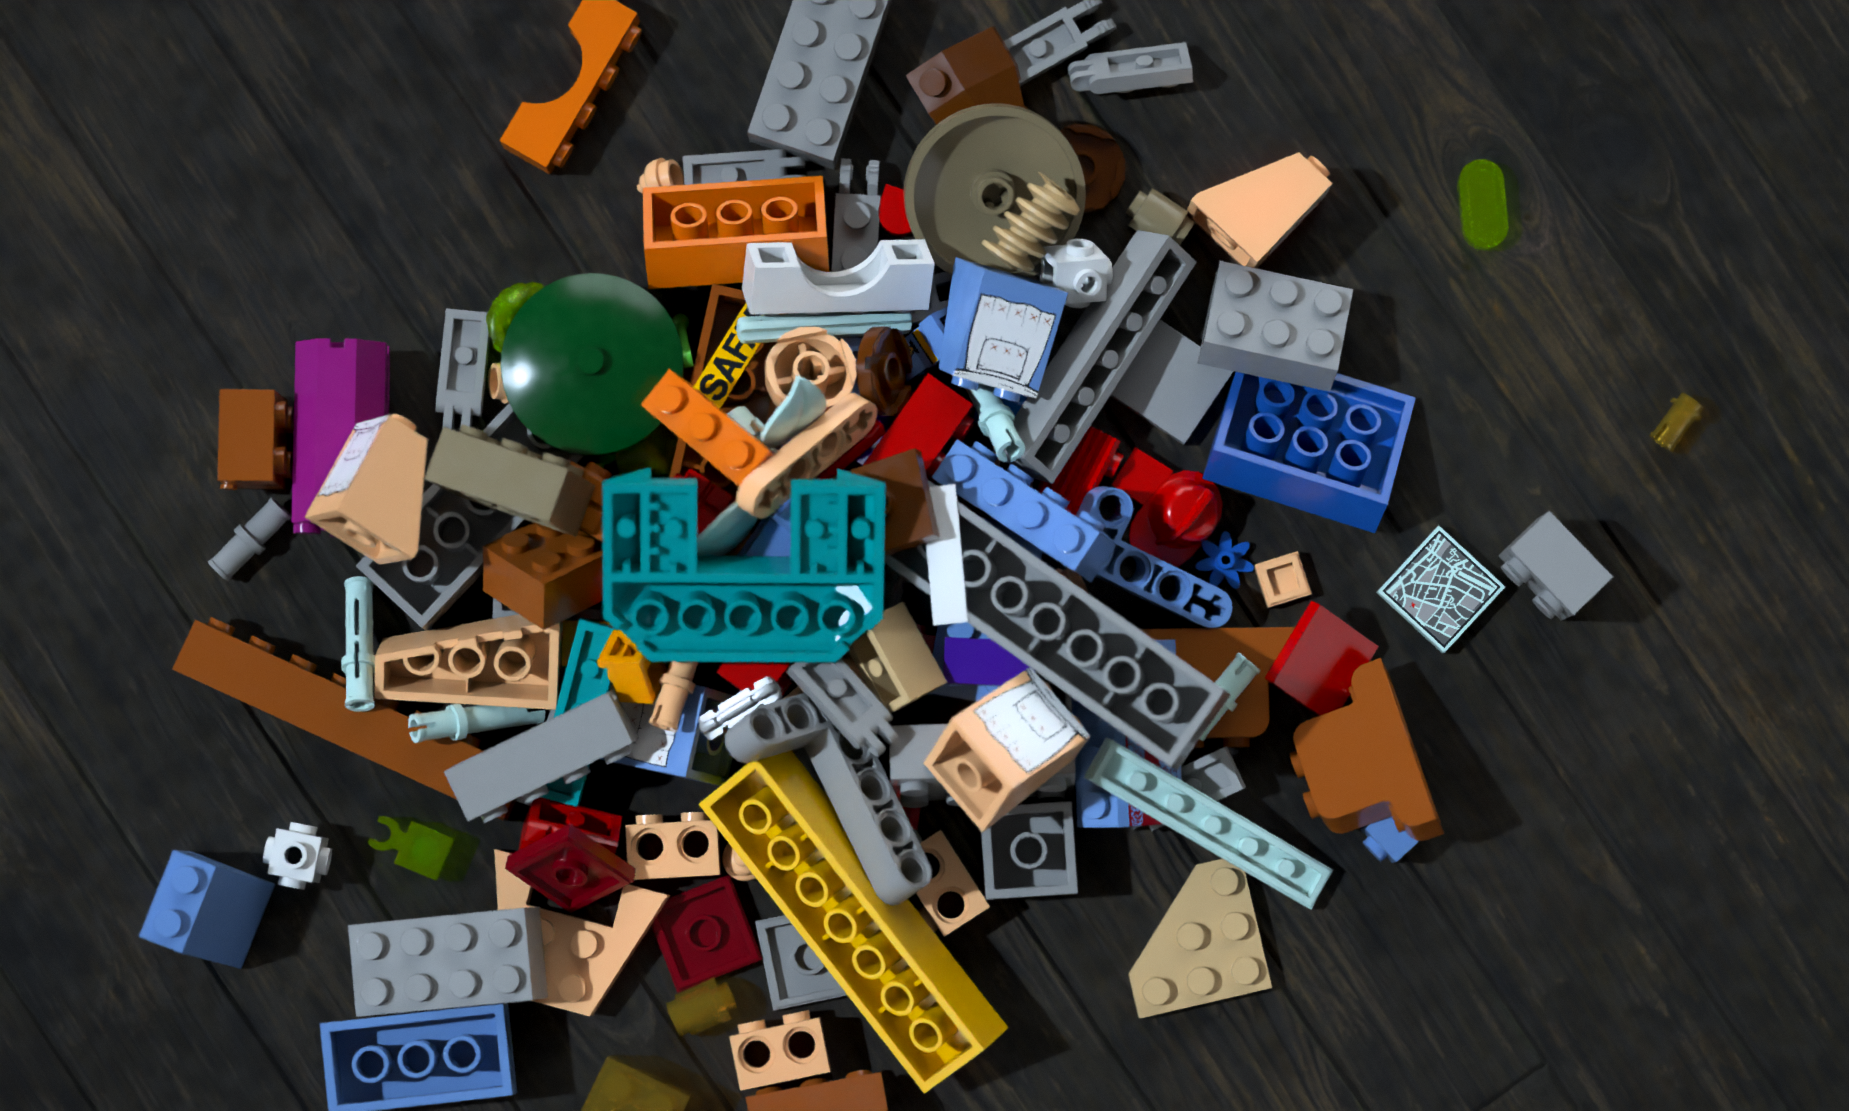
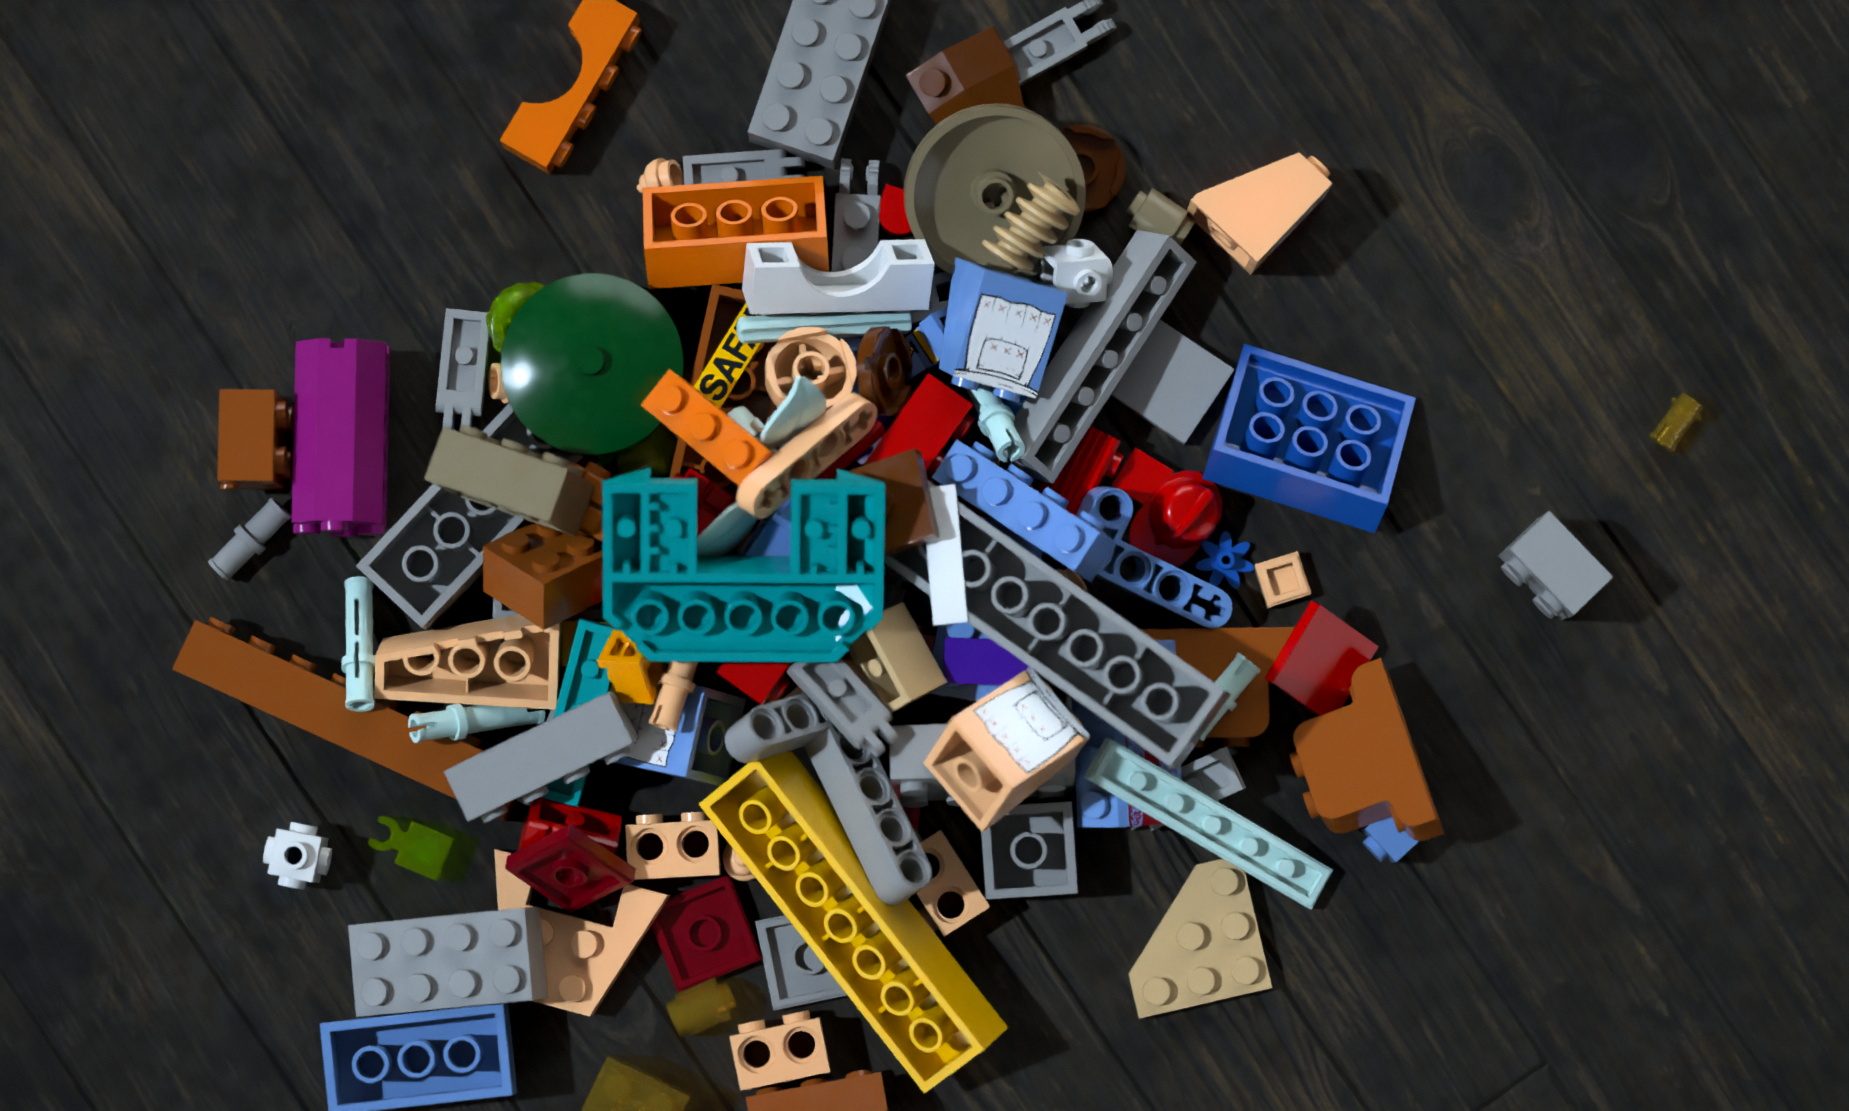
medium blue slope [139,850,275,969] -> none
light nougat slope [305,414,427,565] -> none
bright green hinge [672,314,694,368] -> none
axle [698,676,782,740] -> none
light grey hinge [1068,42,1193,94] -> none
light grey brick [1197,261,1353,392] -> none
tile [1376,526,1505,654] -> none
clear neon green tile [1457,159,1508,250] -> none

